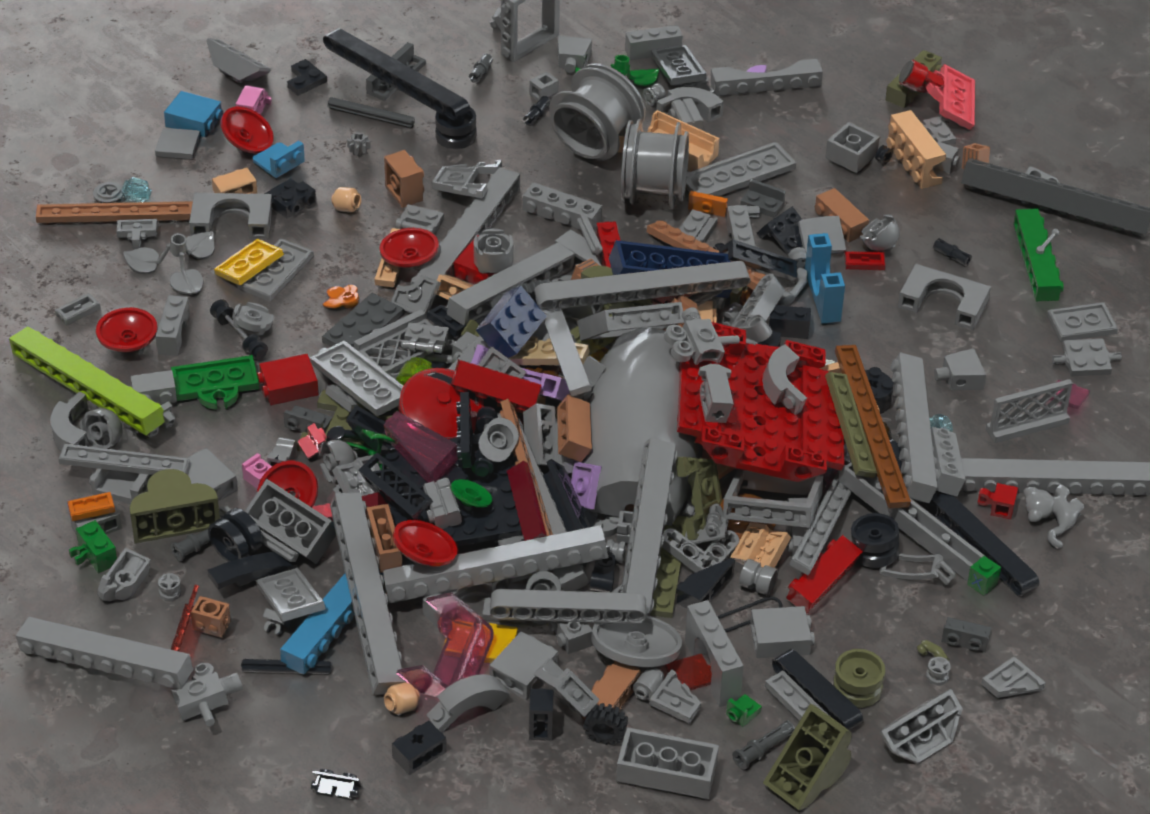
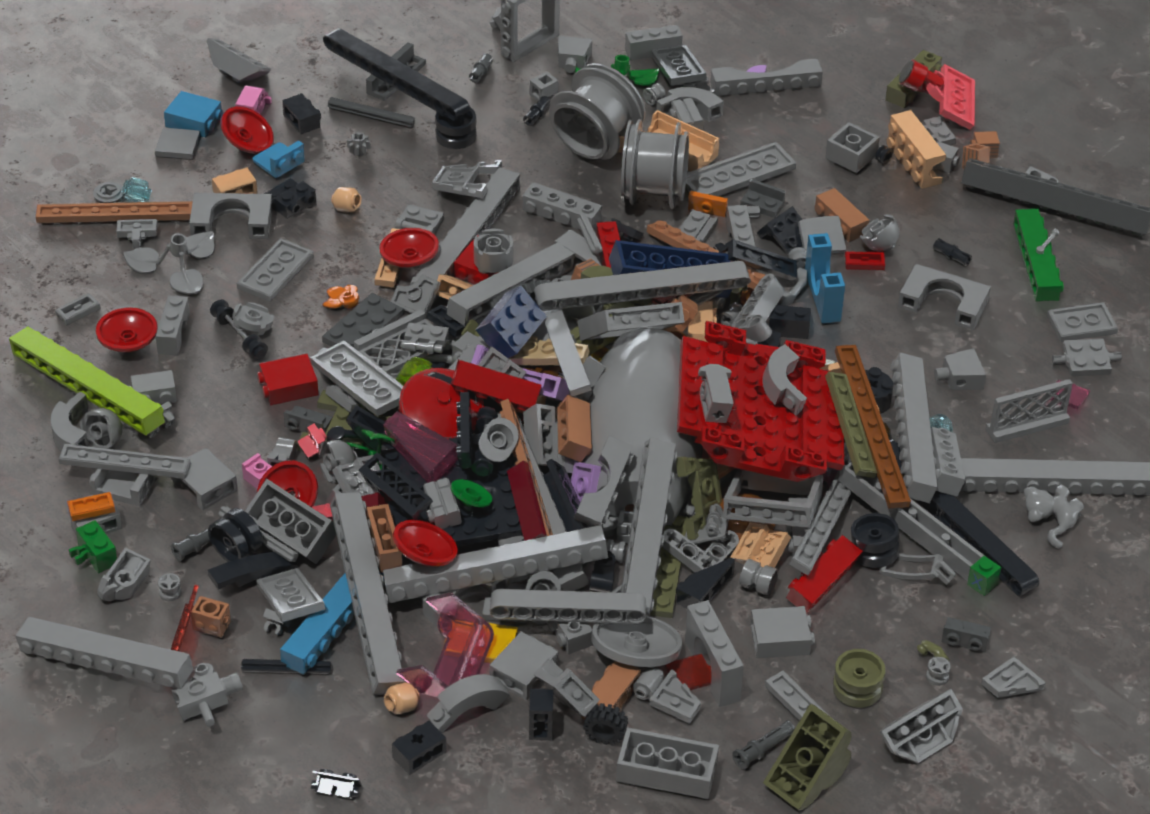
olive brick [130,469,220,544] -> none
green plate [171,355,259,409] -> none
yellow tile [214,239,284,285] -> none
black plate [287,59,327,96] -> none
nougat brick [384,150,425,208] -> none
light grey piece [664,307,740,365] -> none
black piece [717,596,783,632] -> none
green bracket [726,694,762,727] -> none
black beam [772,649,863,731] -> none
red brick [977,483,1018,520] -> none
none -> black brick [282,93,322,134]
none -> light grey arch [574,435,634,527]
none -> black plate [611,218,644,241]
none -> nougat brick [970,131,1000,158]

